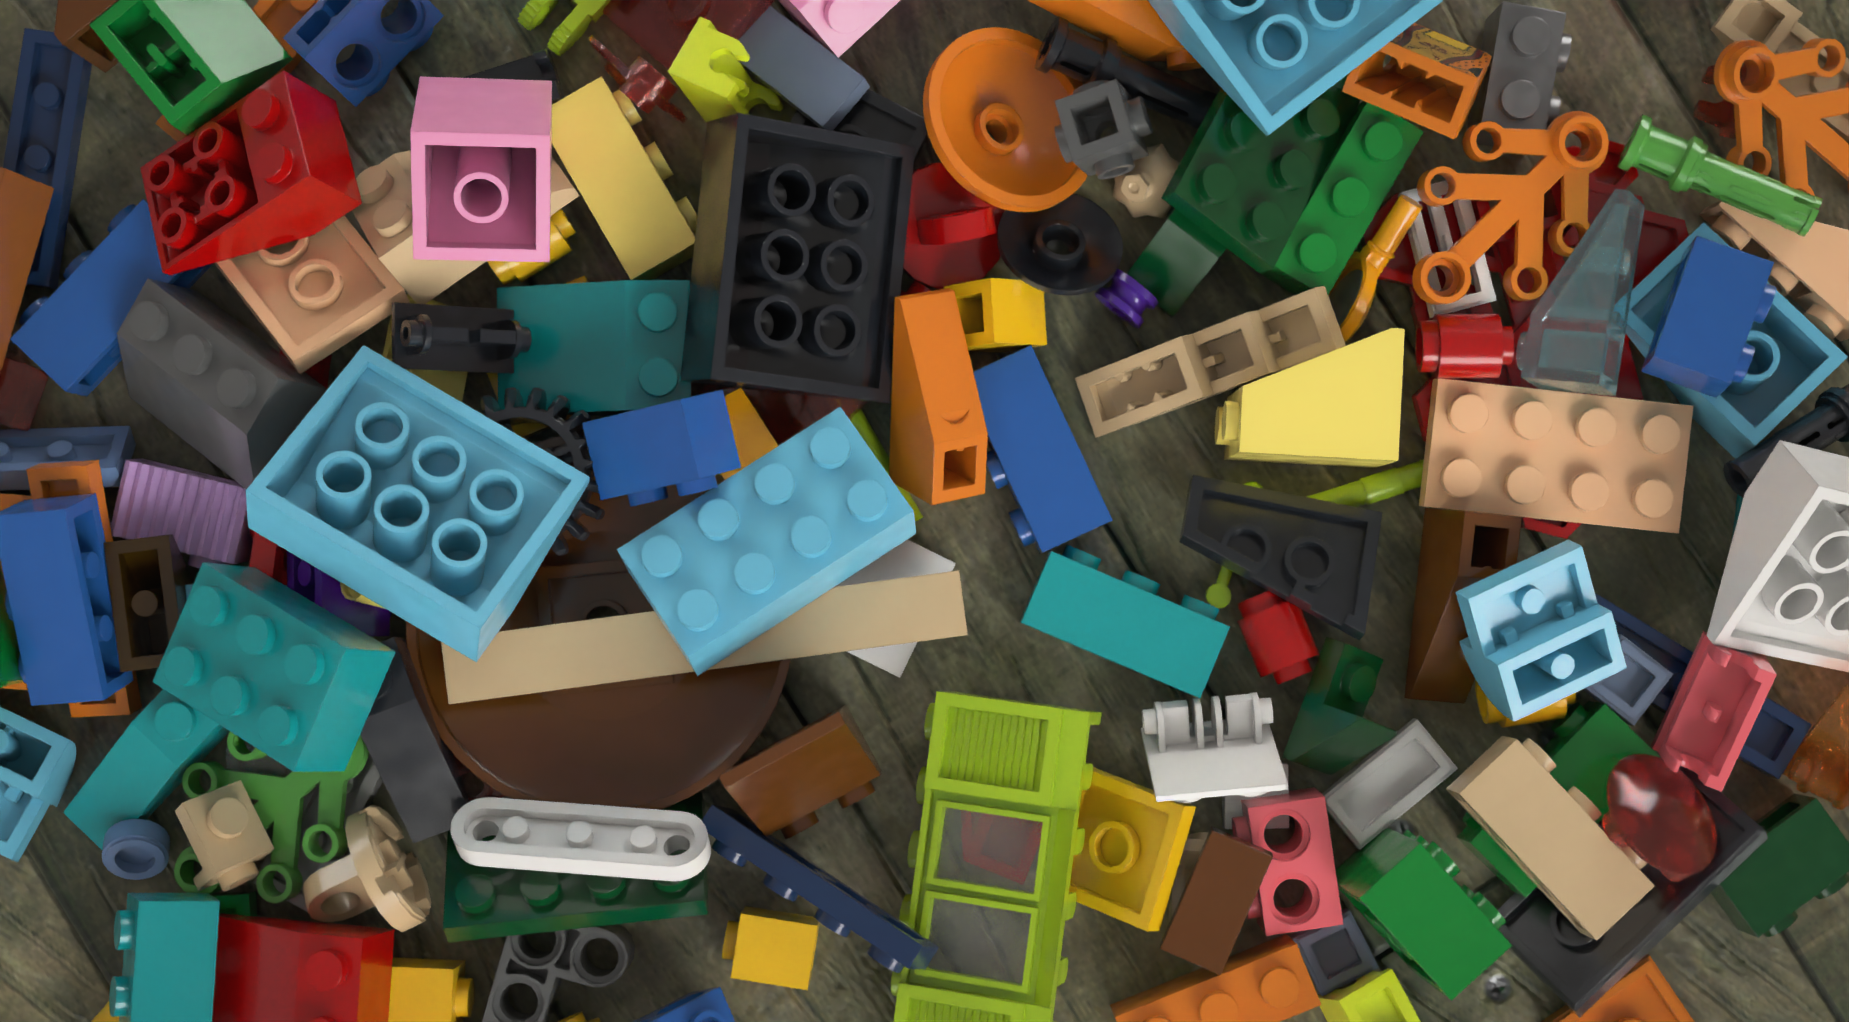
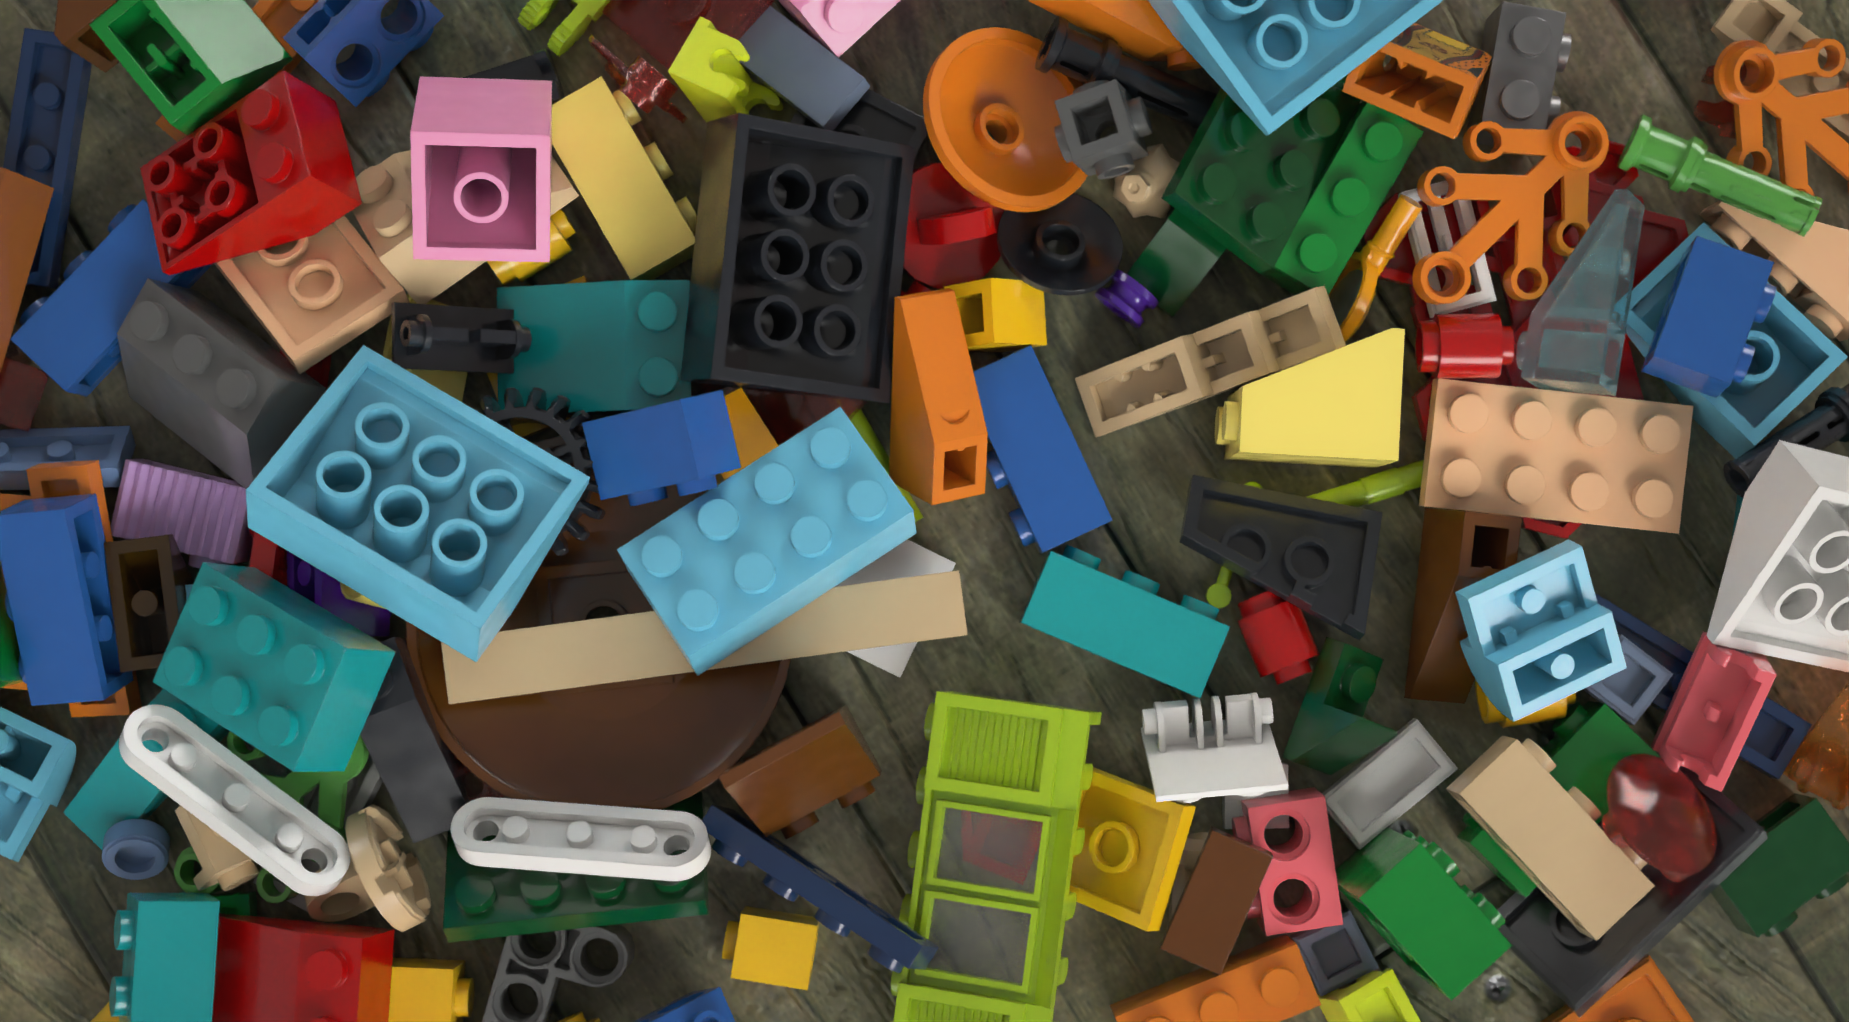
none -> white plate [119,704,350,896]

